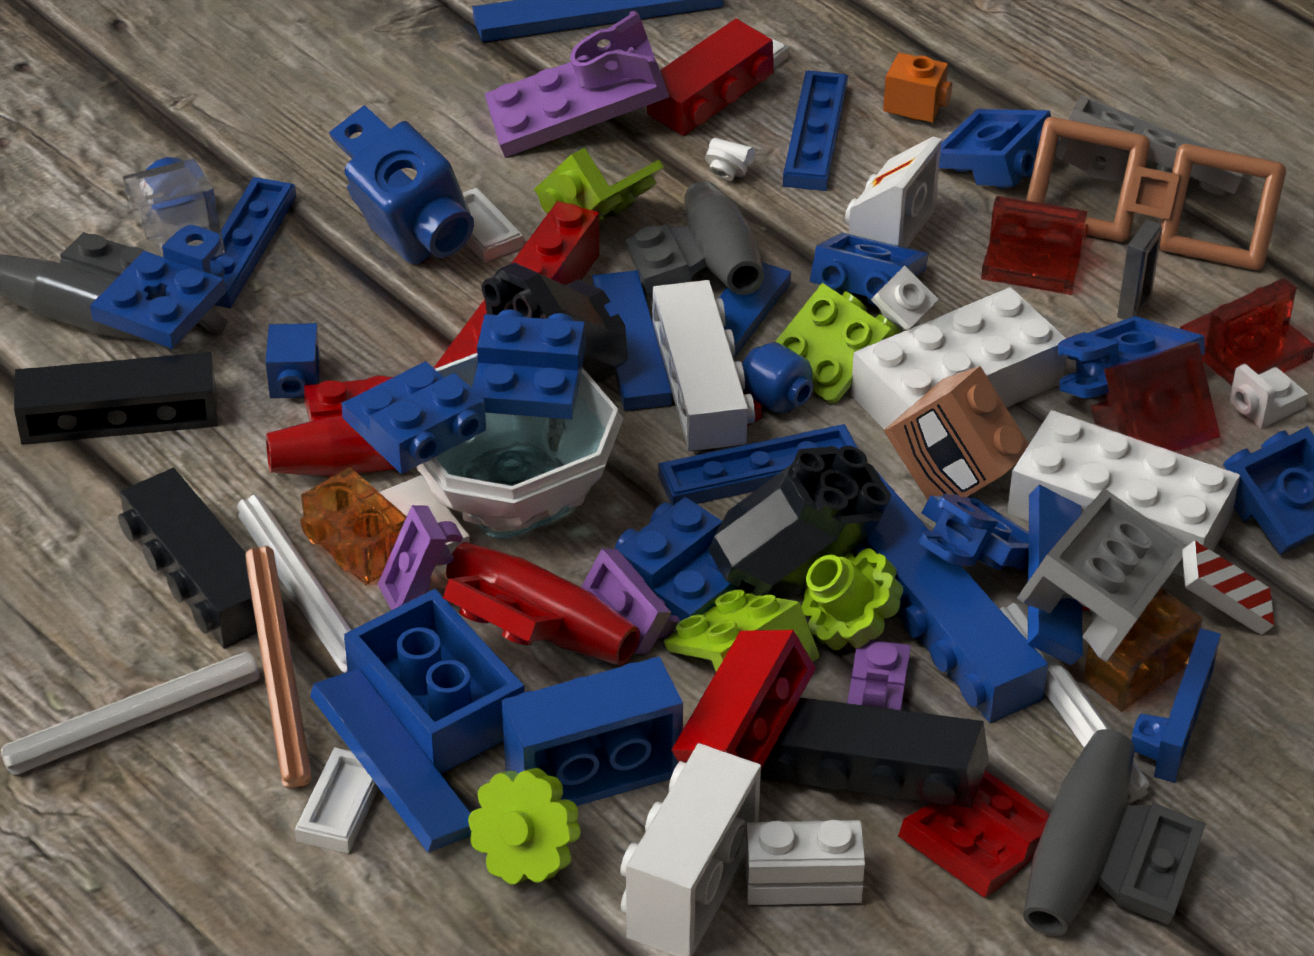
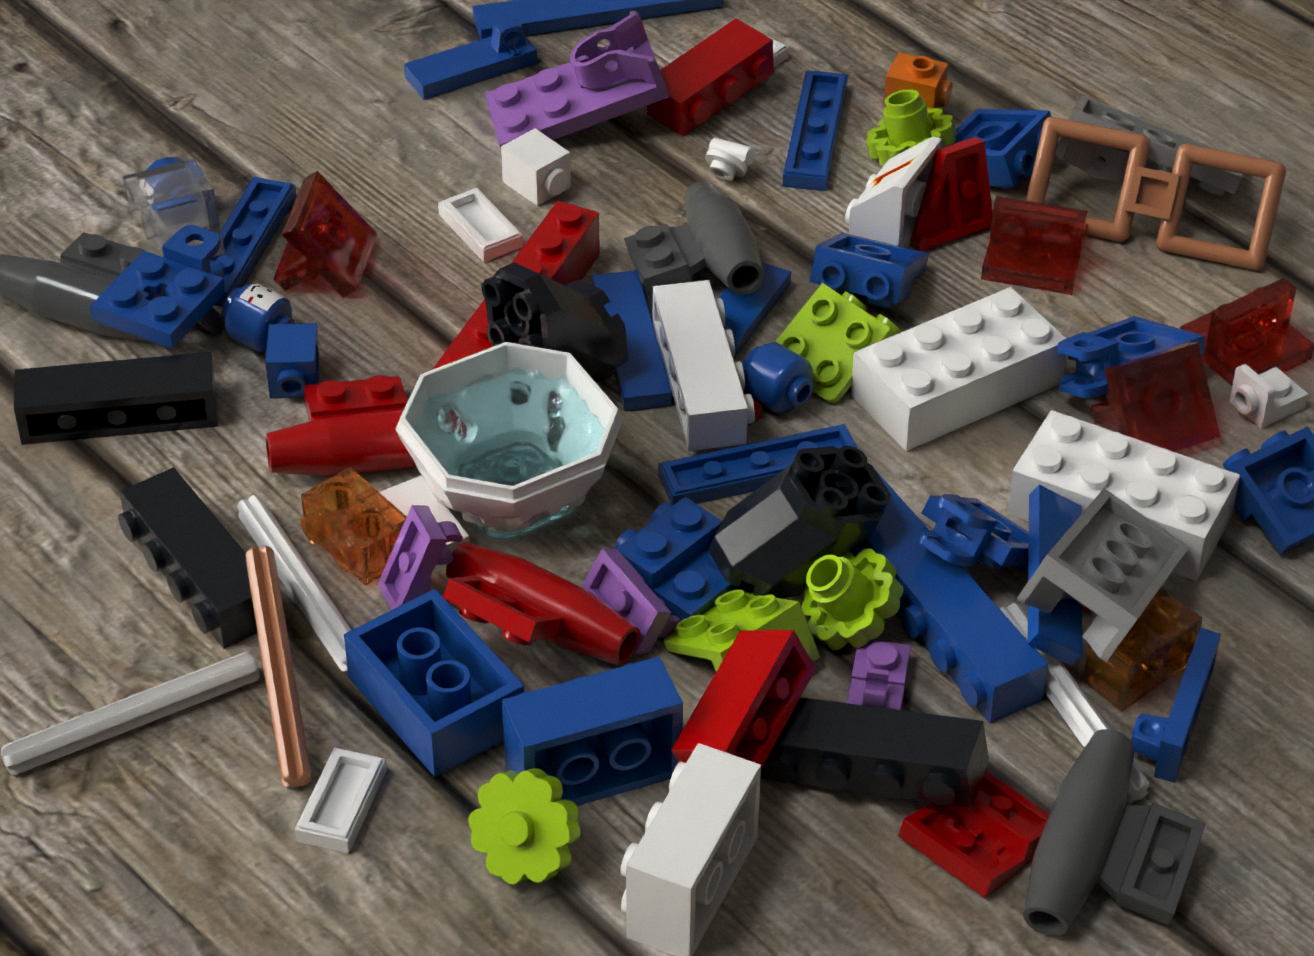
blue tile [310,668,472,853] -> none
blue piece [329,105,474,265] -> none
blue plate [341,361,486,474] -> none
blue plate [472,310,585,420] -> none
lime bracket [534,147,665,223] -> none
white brick [745,820,865,905] -> none
white bracket [871,266,939,332] -> none
nougat slope [883,366,1029,500] -> none
flat silver tile [1117,219,1163,320] -> none
white tile [1182,540,1275,635] -> none
none -> blue head [221,283,295,353]
none -> clear red bracket [273,171,377,298]
none -> blue hinge [404,18,537,100]
none -> white brick [501,128,571,206]
none -> lime plant [866,89,956,165]
none -> red wing [910,137,994,251]

